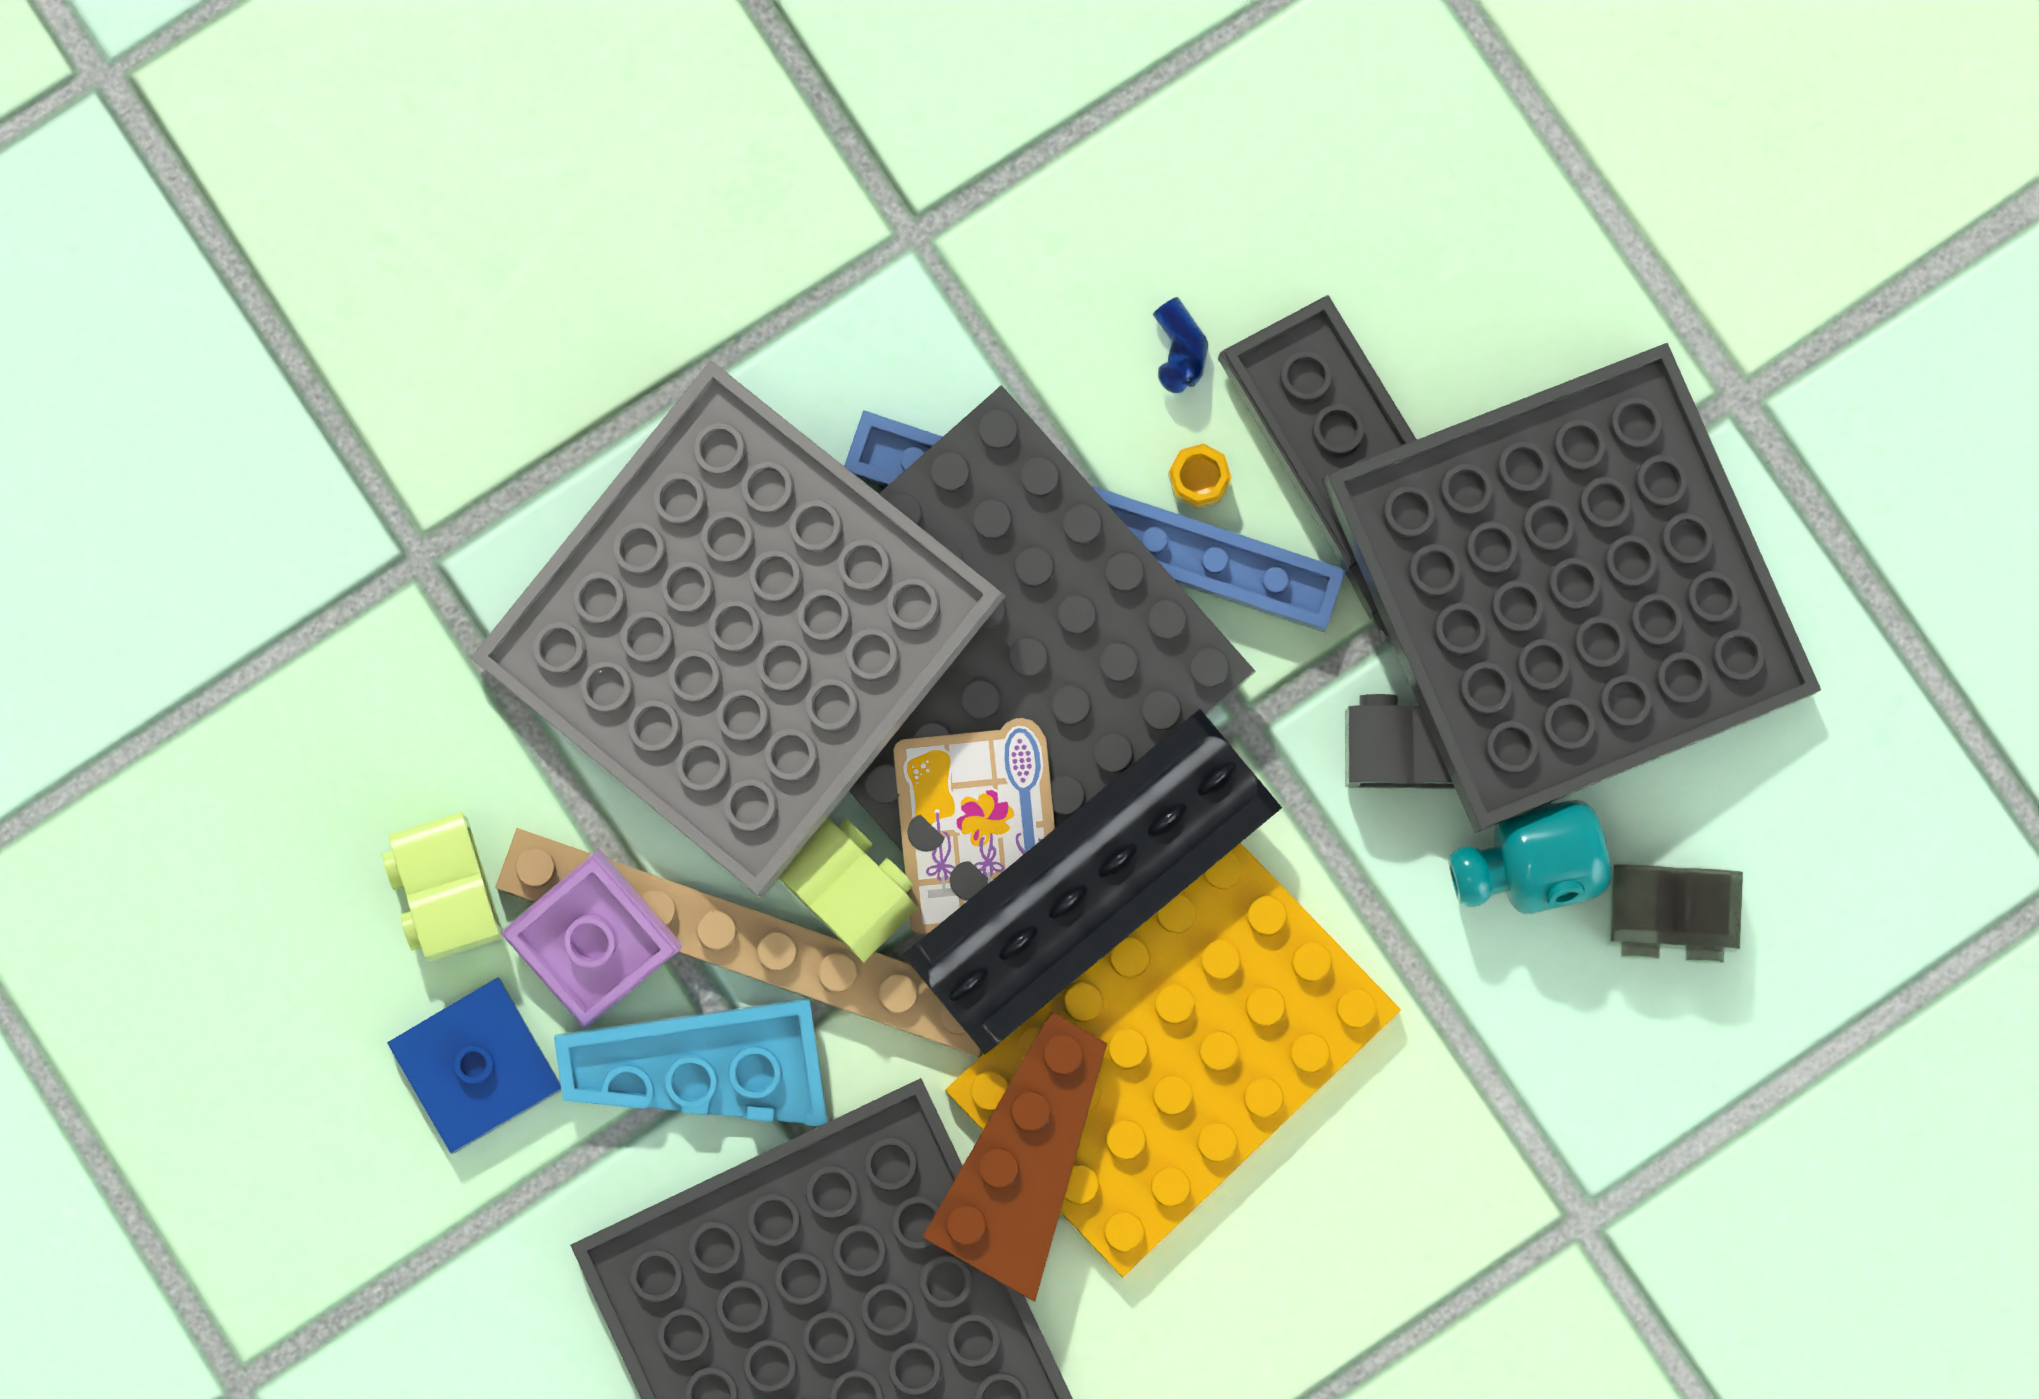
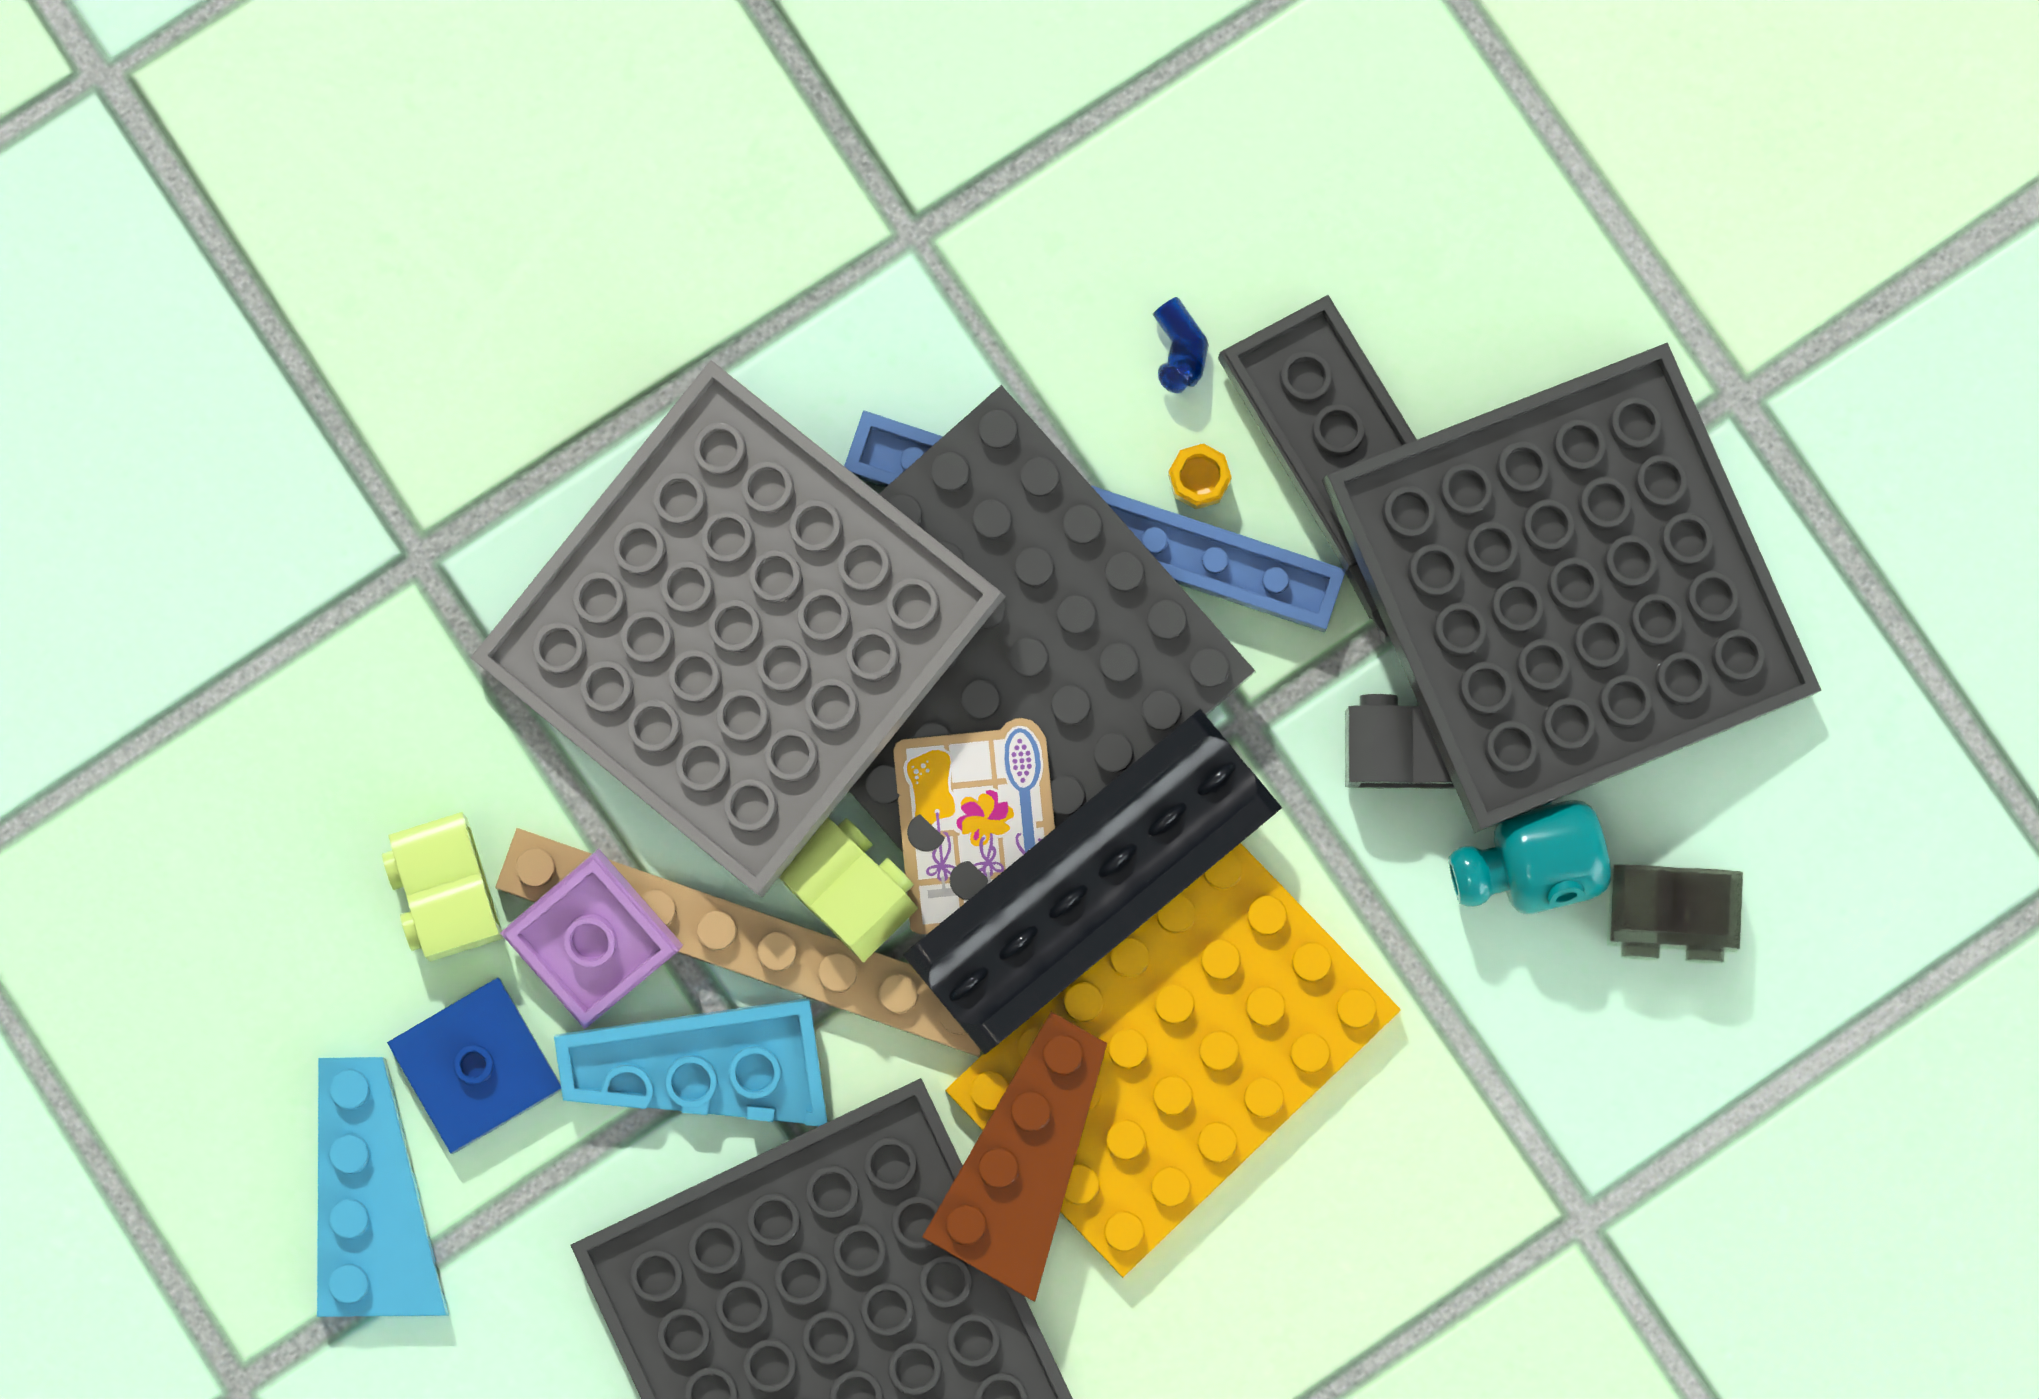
none -> medium azure wing [317,1057,449,1317]

